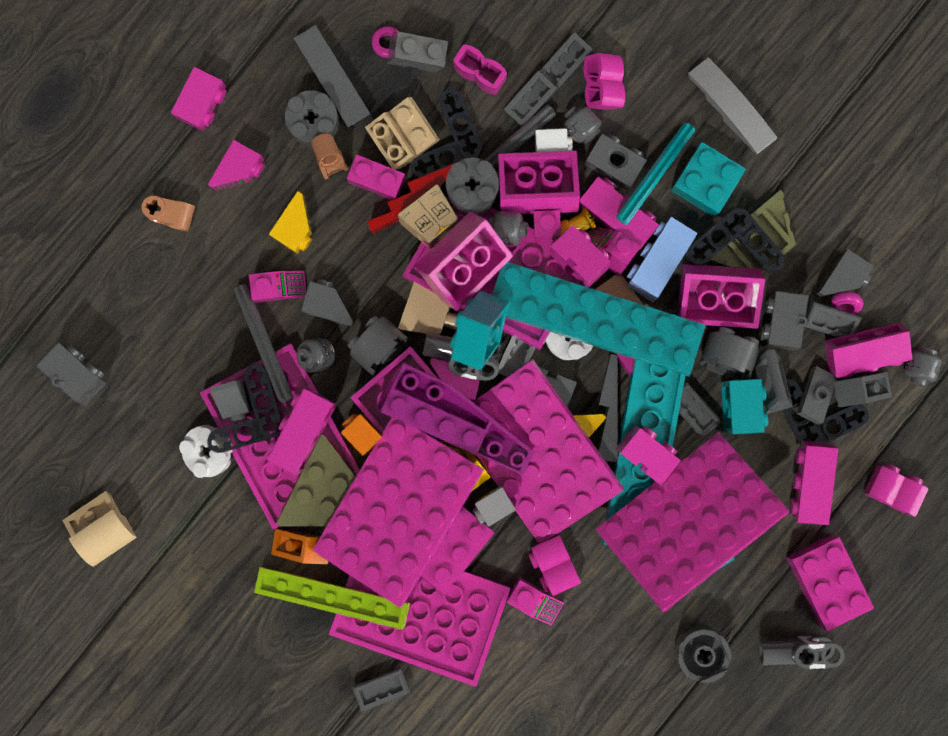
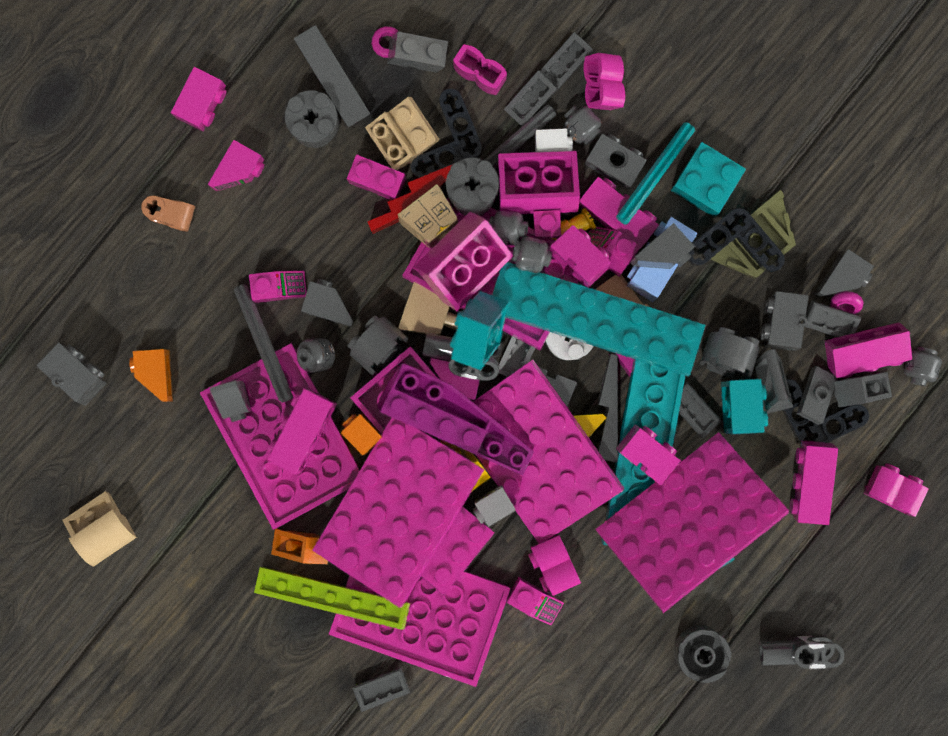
white plate [179,425,233,478] -> none
black beam [207,364,281,453] -> none
yellow slope [269,191,312,254] -> none
olive wing [276,434,356,526] -> none
nougat piece [311,133,349,180] -> none
dark pink brick [677,264,765,329] -> none
light grey slope [688,57,777,155] -> none
dark pink brick [786,535,874,631] -> none
none -> orange slope [130,349,173,402]
none -> dark grey head [512,236,552,273]
none -> dark grey slope [630,223,695,269]

